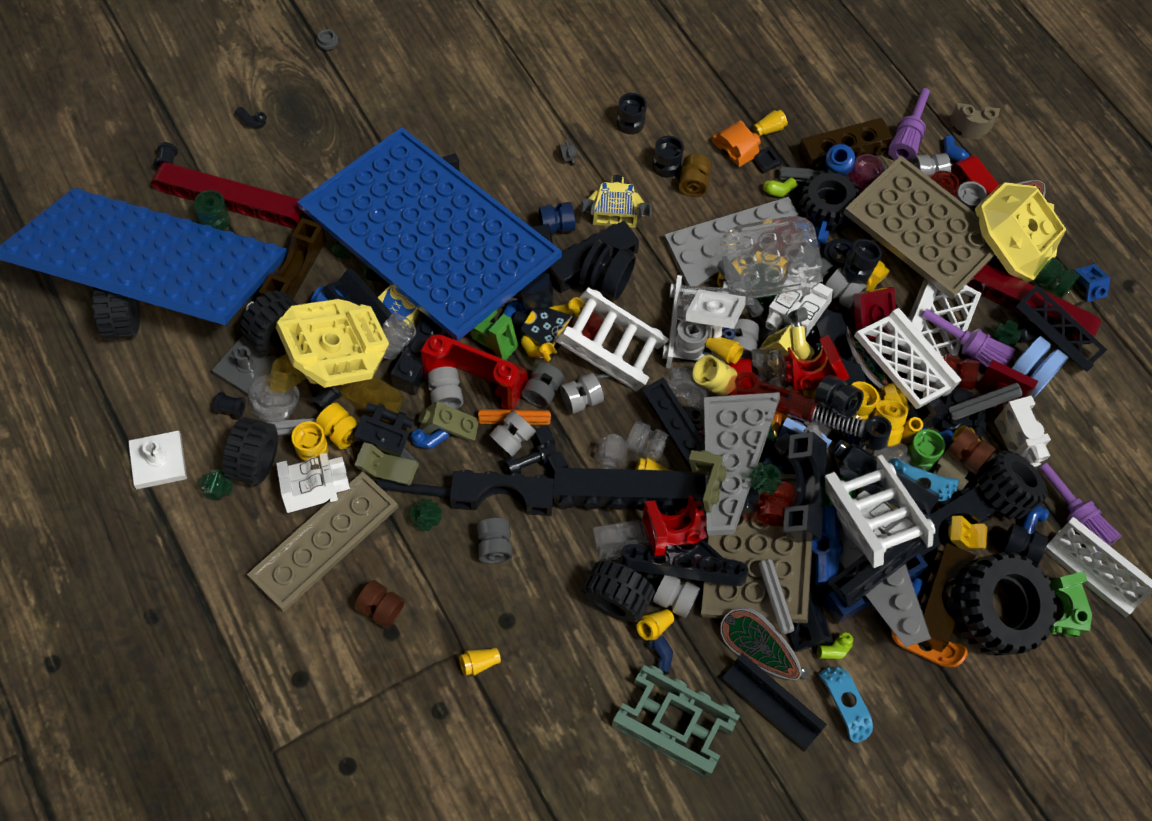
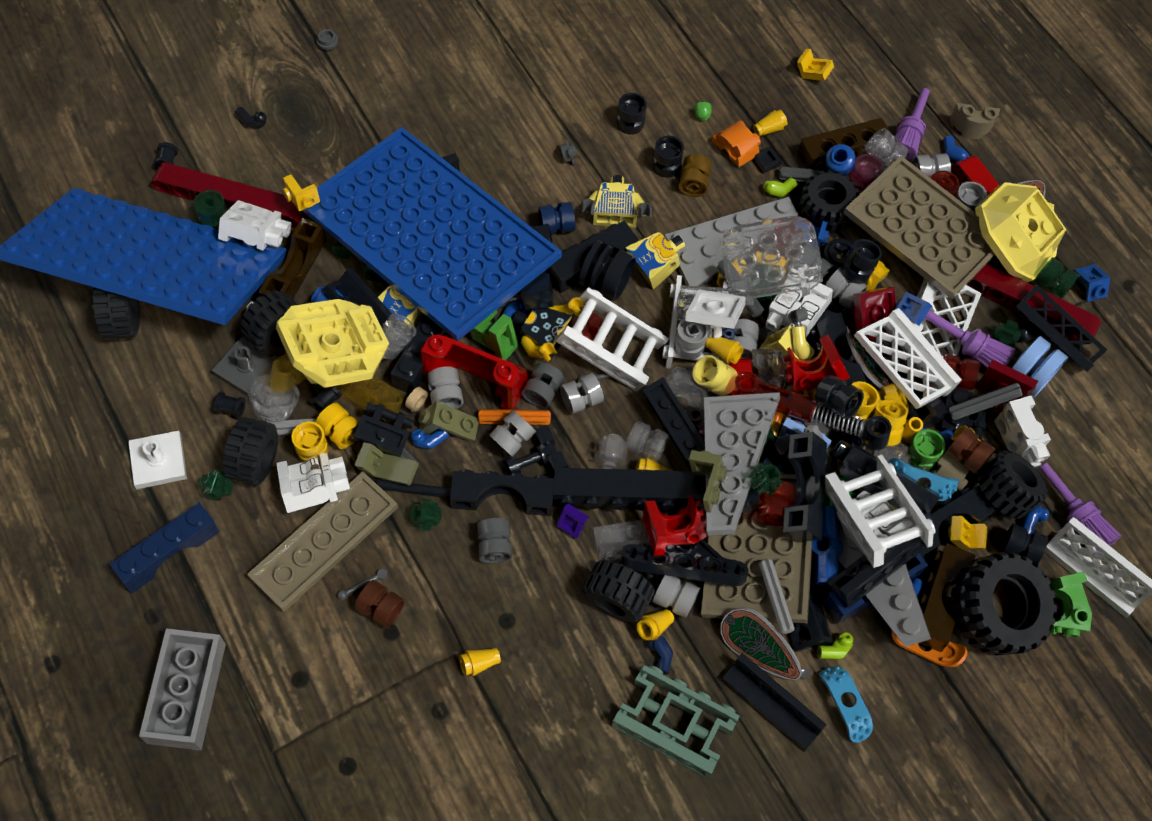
none -> dark blue arch [110,502,219,594]
none -> light grey brick [139,628,226,750]
none -> white hips [218,200,291,250]
none -> yellow bracket [282,174,320,212]
none -> dark grey hinge [337,569,388,600]
none -> tan tile [405,387,428,412]
none -> dark purple tile [556,503,589,539]
none -> torso [626,232,685,289]
none -> bright green hinge [694,102,712,121]
none -> yellow bracket [797,49,834,81]
none -> clear wheel [865,128,908,169]
none -> blue bracket [895,292,932,326]

